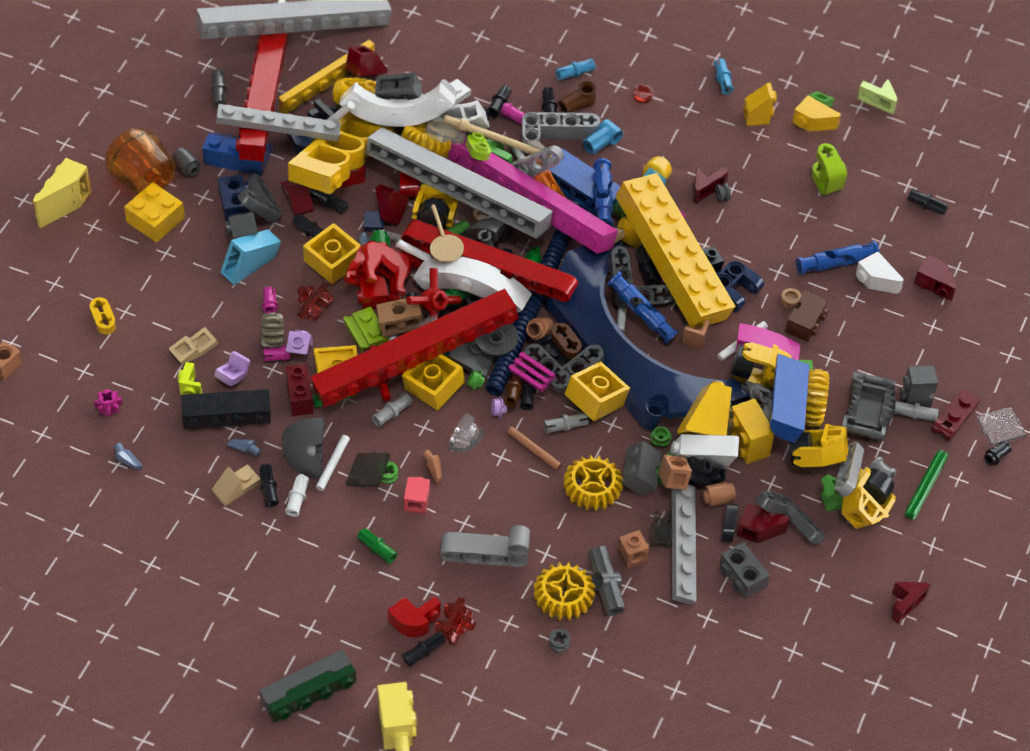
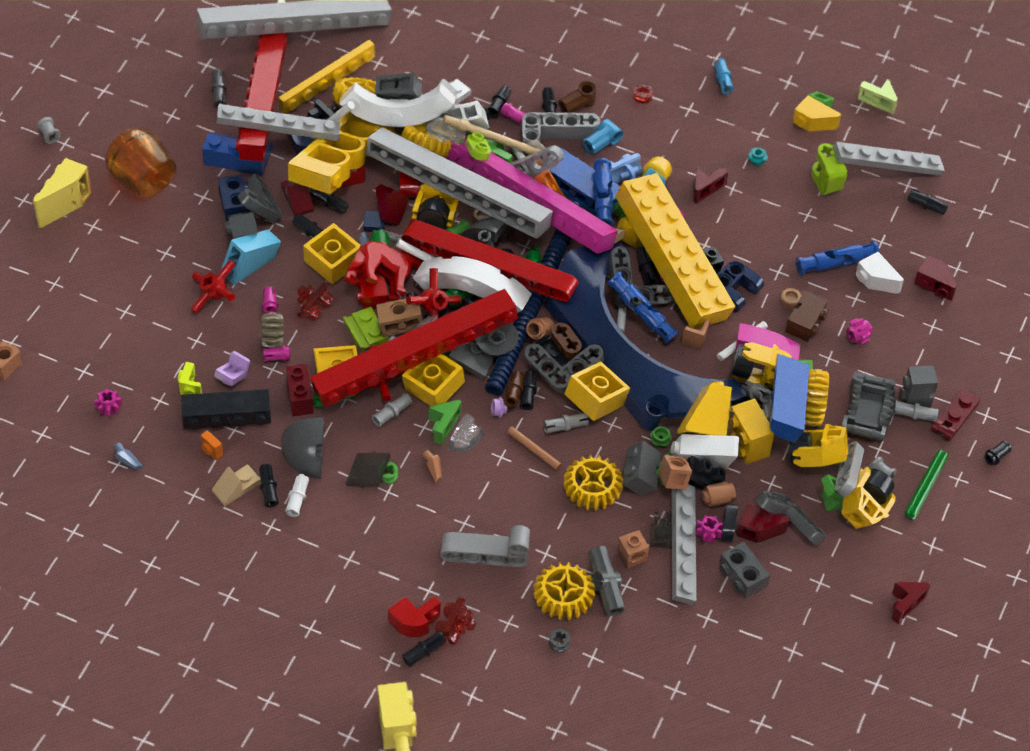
yellow beam [90,297,116,335] -> none
yellow brick [124,182,185,243] -> none
tan slope [169,327,219,364] -> none
dark grey brick [172,148,201,177] -> none
sand blue bar [227,439,262,457] -> none
piece [259,649,356,723] -> none
lavender bracket [286,330,314,355] -> none
white bar [316,435,350,491] -> none
dark red slope [345,45,388,78] -> none
green axle [357,528,398,564] -> none
coral brick [404,477,430,514] -> none
tan piece [430,205,464,263] -> none
bright green plate [467,370,485,390] -> none
dark pink tile [508,352,556,392] -> none
dark azure pin [555,58,596,81] -> none
dark grey bush [715,183,731,202] -> none
yellow slope [743,83,777,126] -> none
clear piece [976,407,1027,446] -> none
none -> light grey bush [36,117,61,144]
none -> red bar [191,260,236,314]
none -> orange plate [201,430,223,461]
none -> bright green slope [428,400,462,445]
none -> light blue hips [610,153,642,184]
none -> dark pink gear [696,515,723,544]
none -> teal plate [748,148,768,166]
none -> light grey plate [833,142,945,176]
none -> dark pink gear [846,318,873,345]

